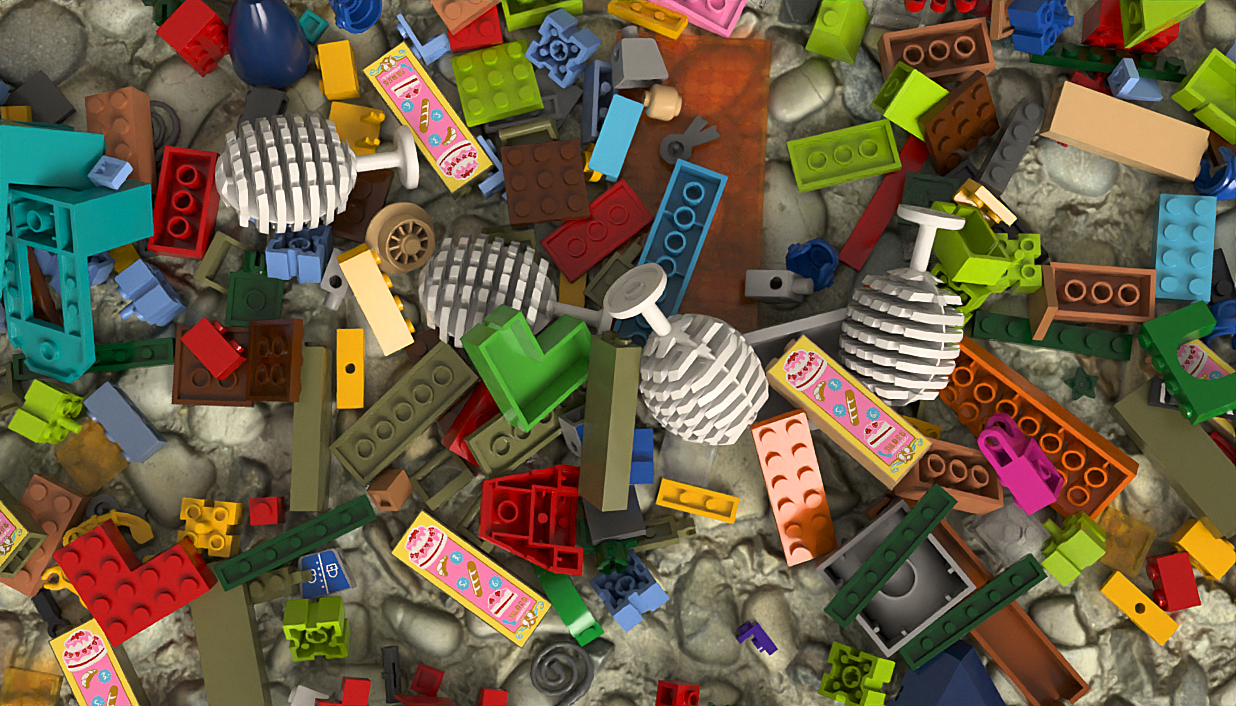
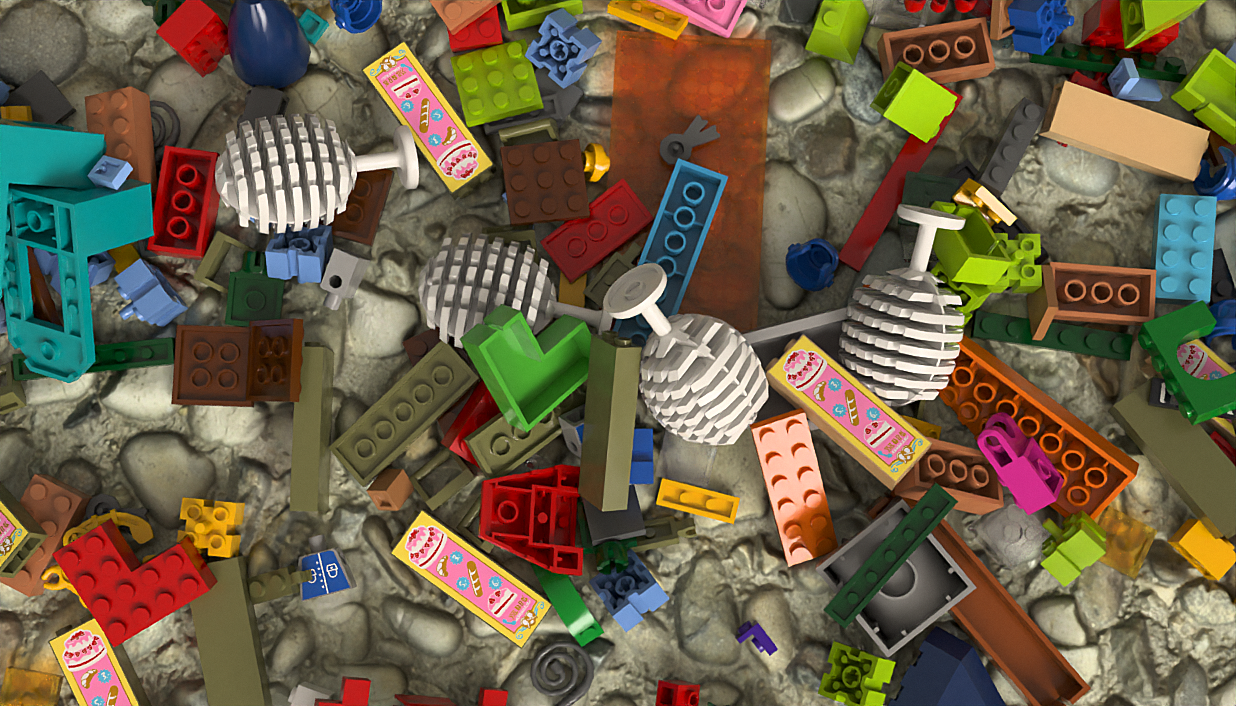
lime brick [8,379,84,445] -> none
black bar [31,590,72,639] -> none
clear yellow plate [54,422,132,496] -> none
sand blue brick [83,381,167,463] -> none
red brick [180,317,247,380] -> none
dark green plate [214,494,378,592] -> none
red brick [249,497,285,526] -> none
lime brick [282,596,351,662] -> none
yellow brick [315,40,361,102] -> none
yellow plate [329,101,385,156] -> none
yellow brick [336,243,415,356] -> none
yellow tile [337,329,365,409] -> none
tan piece [365,202,435,274] -> none
dark grey pin [381,646,403,704] -> none
light blue bracket [396,13,452,66] -> none
red tile [410,662,445,697] -> none
light blue bracket [476,135,505,200] -> none
sand blue brick [581,60,618,145] -> none
medium azure panel [588,94,644,183] -> none
light grey torso [611,26,669,89] -> none
tan head [641,84,682,121] -> none
light grey torso [745,270,814,304] -> none
lime plate [786,119,902,194] -> none
dark green plate [897,553,1048,671] -> none
reddish brown plate [918,70,1000,177] -> none
clear green plate [1064,367,1099,401] -> none
yellow tile [1098,570,1179,646] -> none
red brick [1146,551,1201,612] -> none

